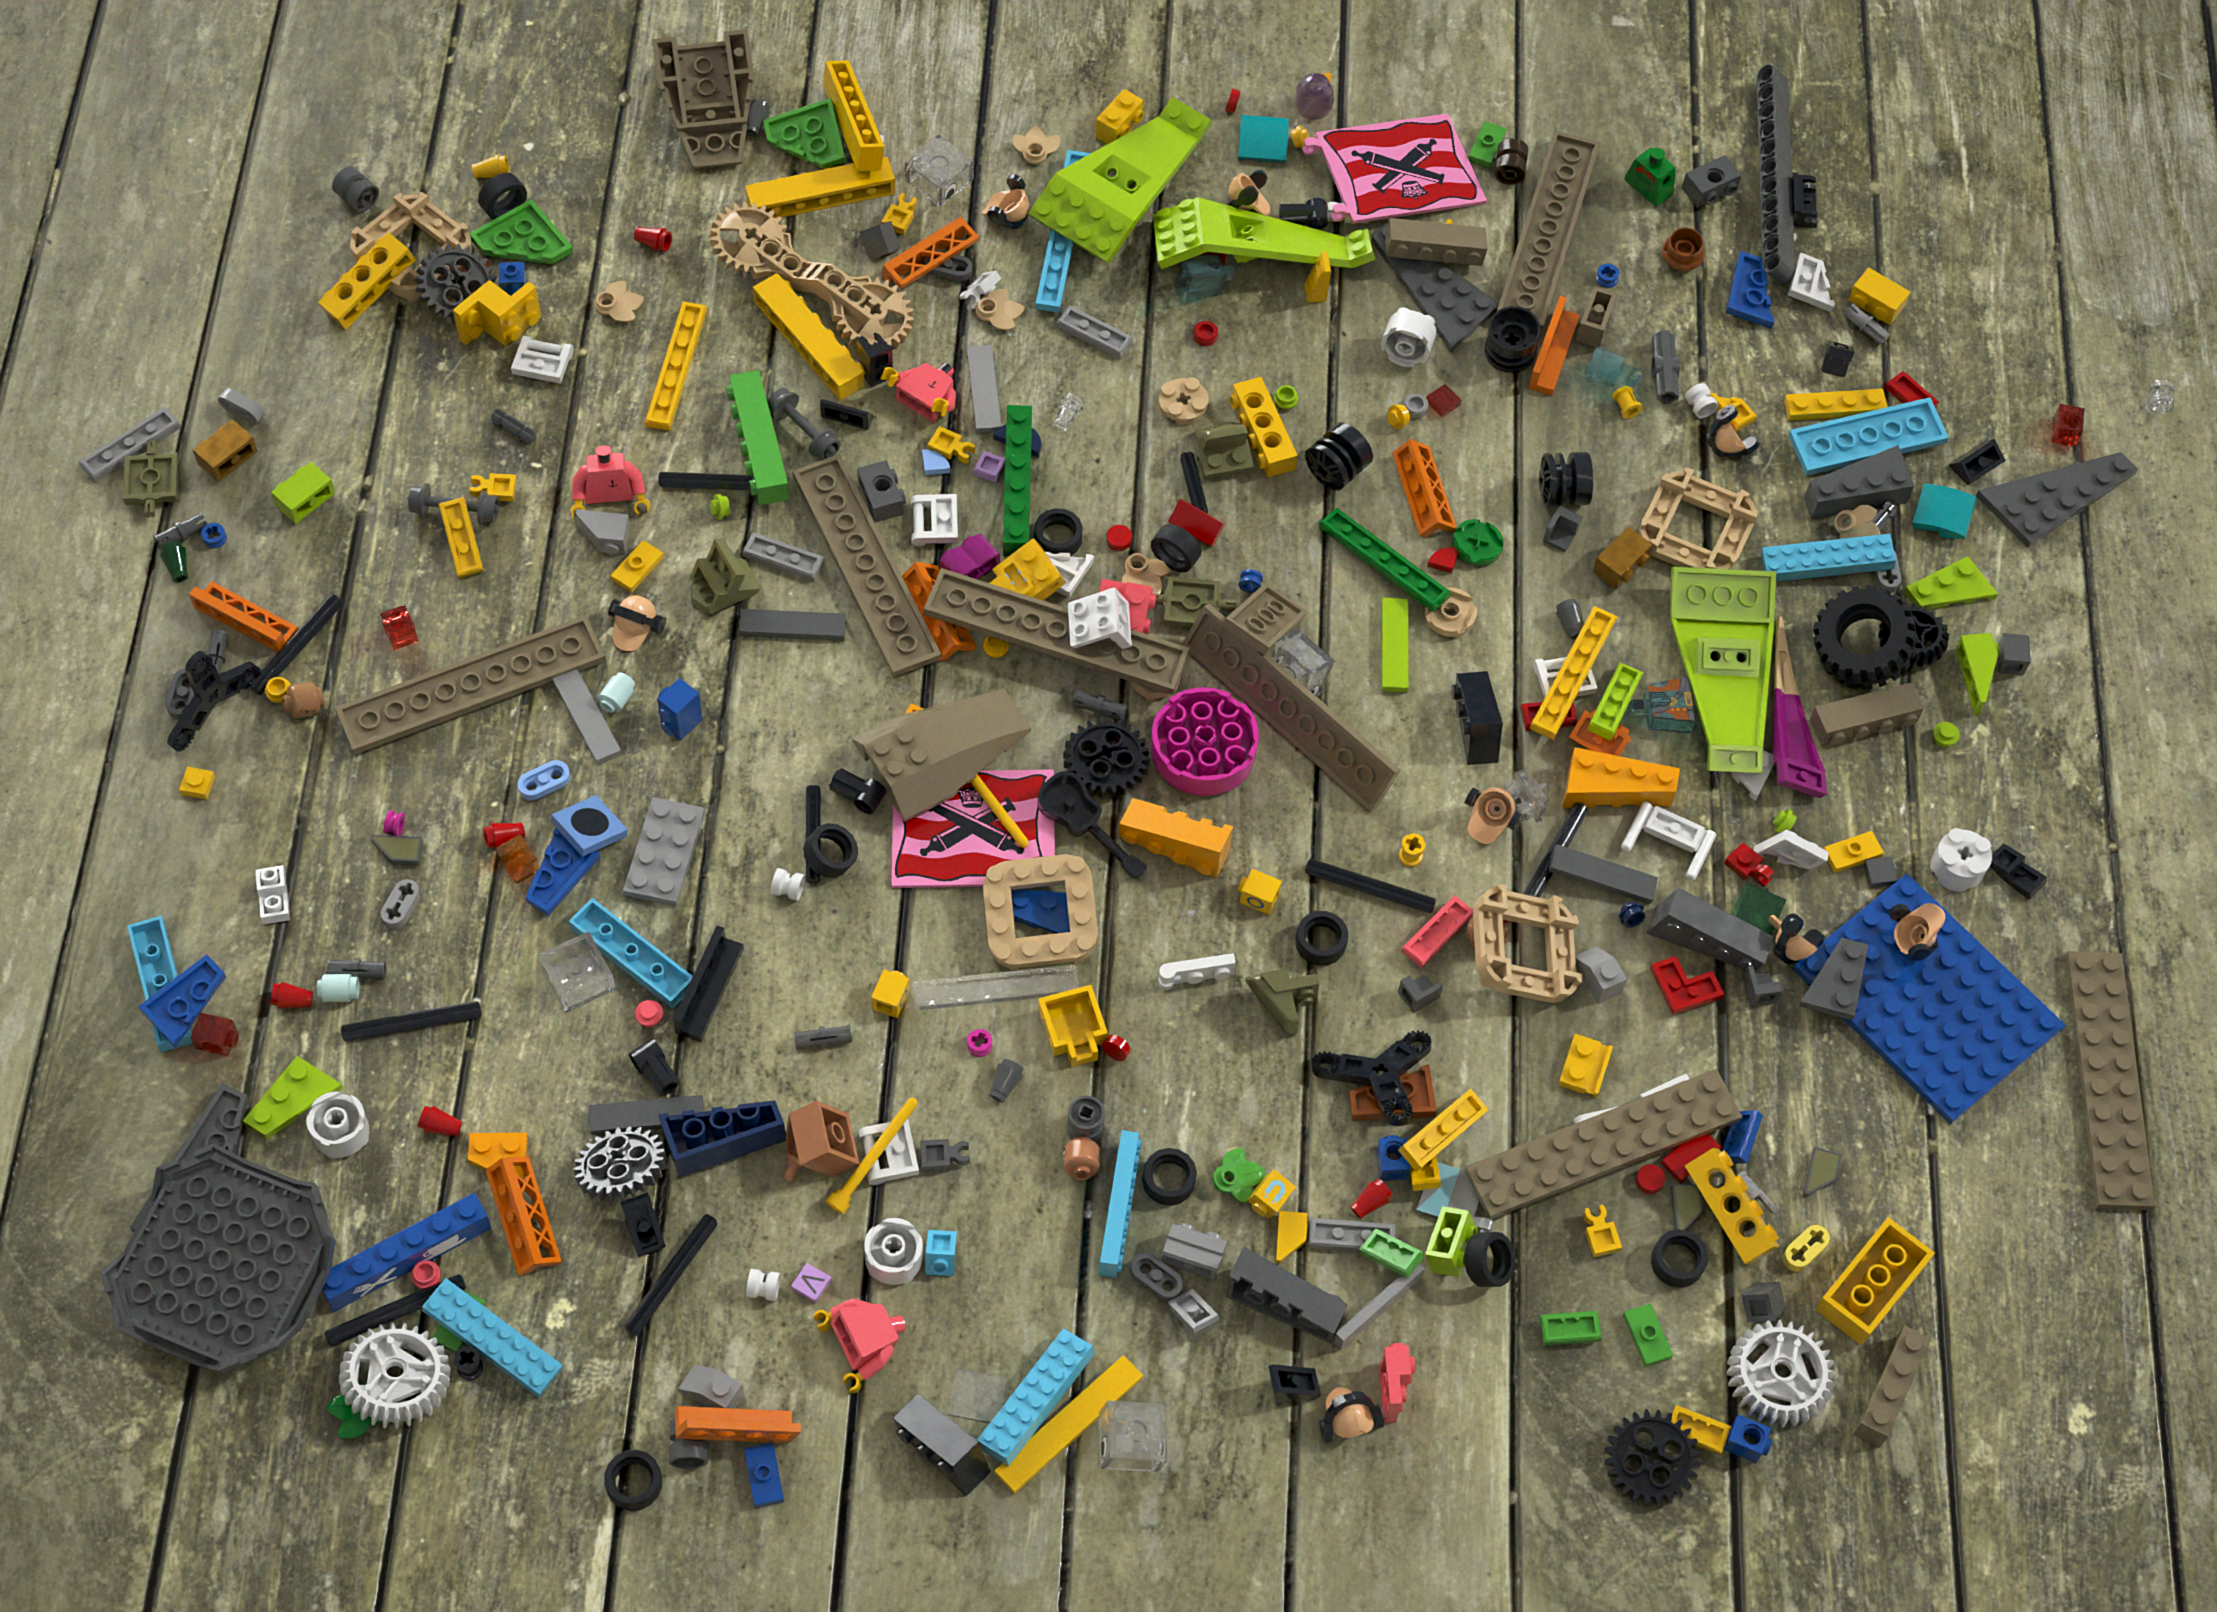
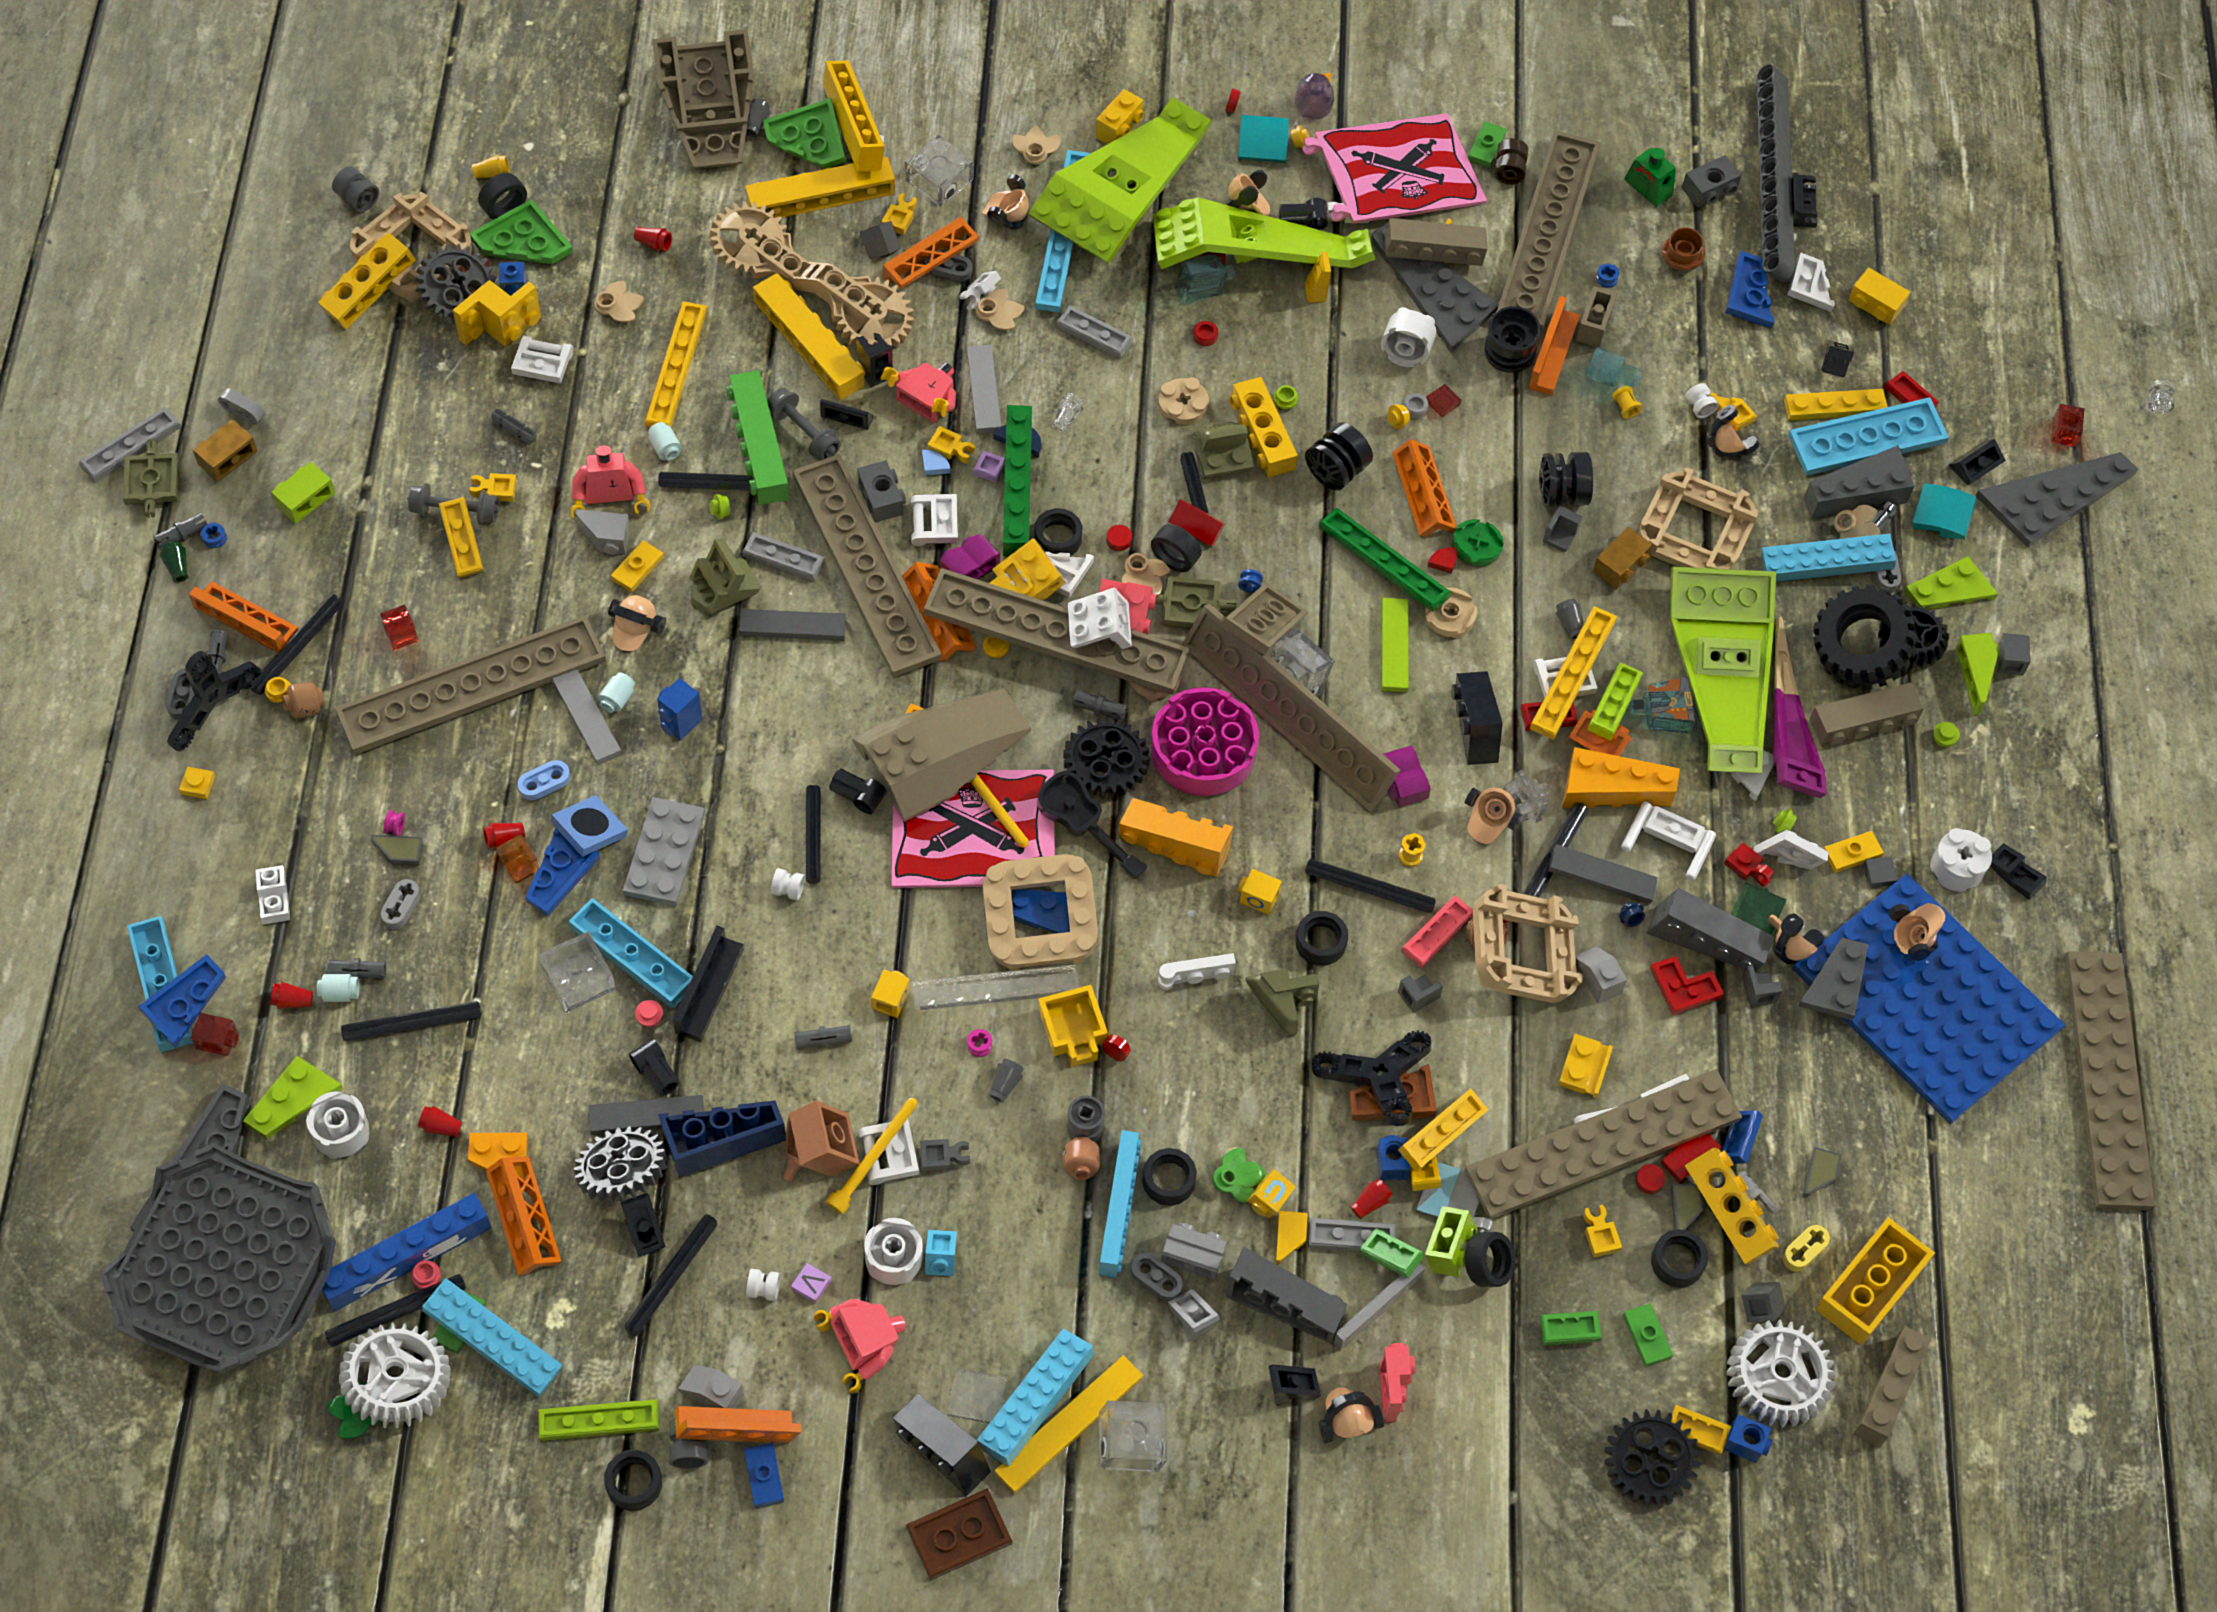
black bush [454,1346,484,1381] -> none
black tyre [803,823,858,878] -> none
dark grey piece [1651,330,1680,404] -> none
light grey axle [1843,303,1890,344] -> none
none -> lime tile [538,1399,659,1441]
none -> light aqua brick [648,422,682,461]
none -> reddish brown tile [906,1488,1013,1581]
none -> magenta brick [1383,745,1431,807]

